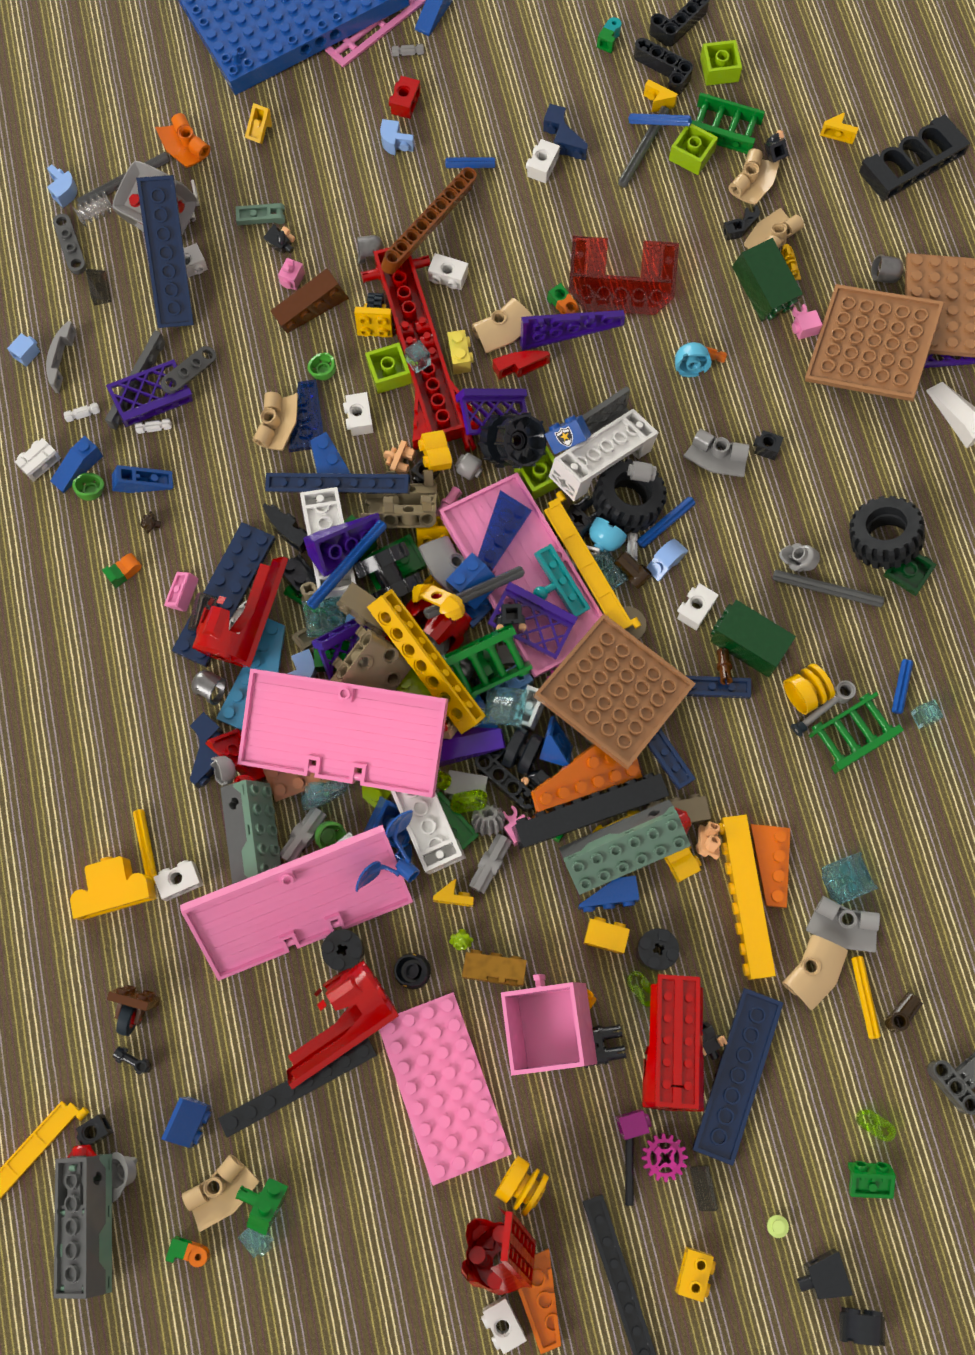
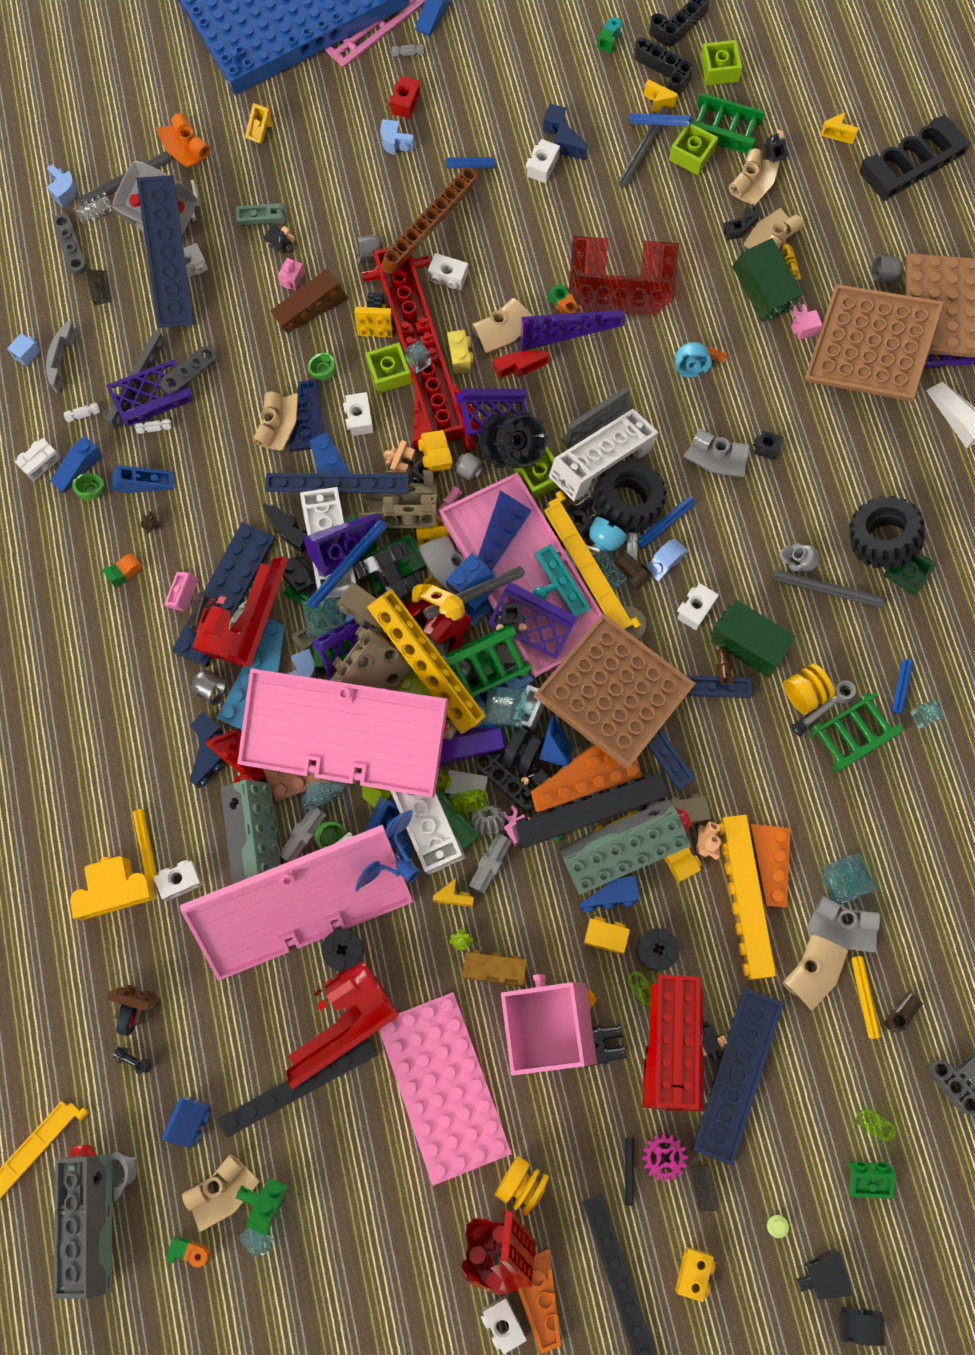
black brick [76,1114,114,1146] -> none
light grey hair [210,756,236,786] -> none
dark tan bush [300,582,317,607] -> none
black piece [394,953,431,990] -> none
blue brick [544,415,591,454] -> none
magenta brick [615,1110,652,1140] -> none
light grey brick [627,461,657,482] -> none

